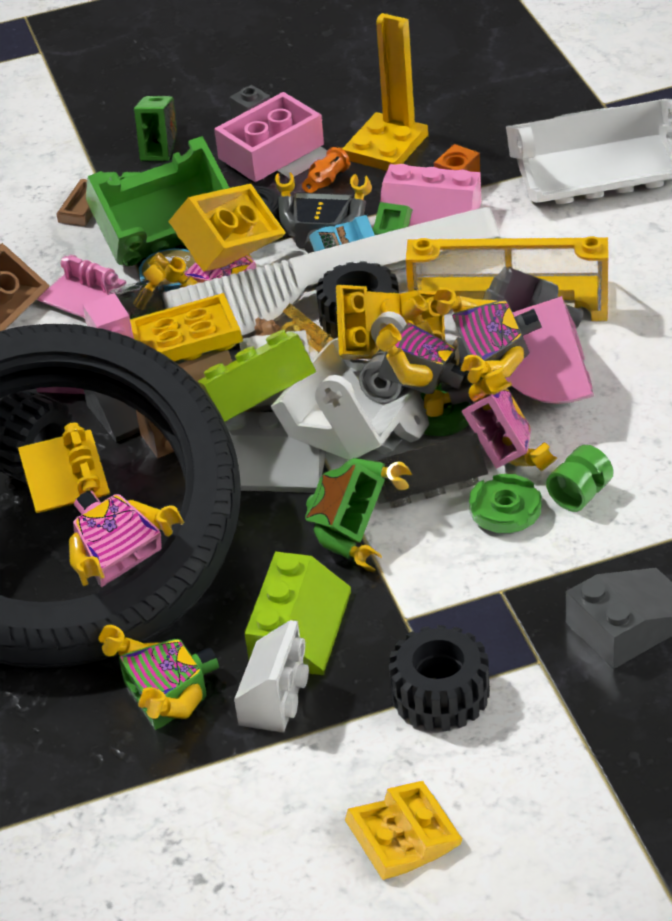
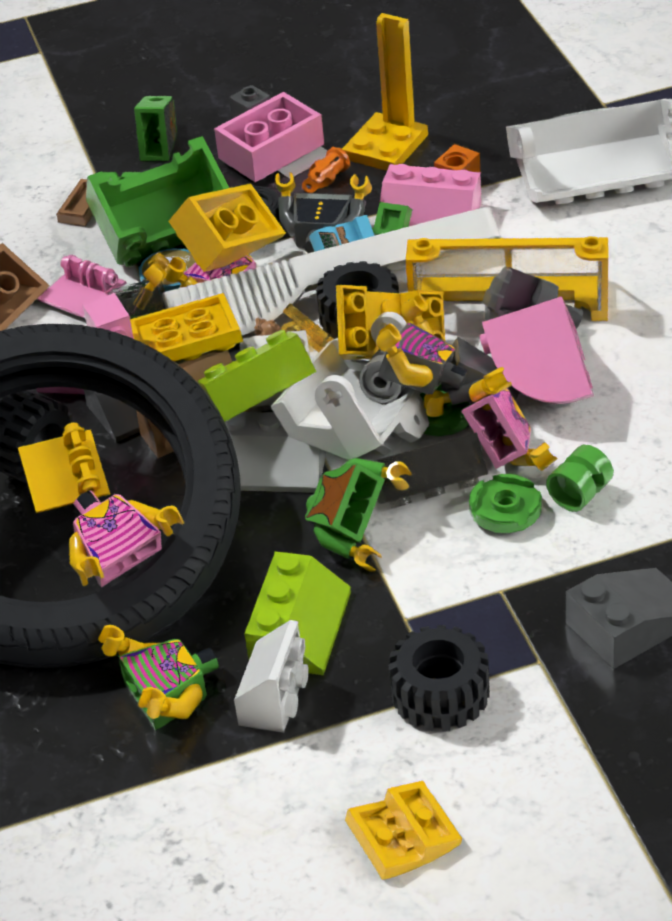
torso [433,287,542,384] -> none

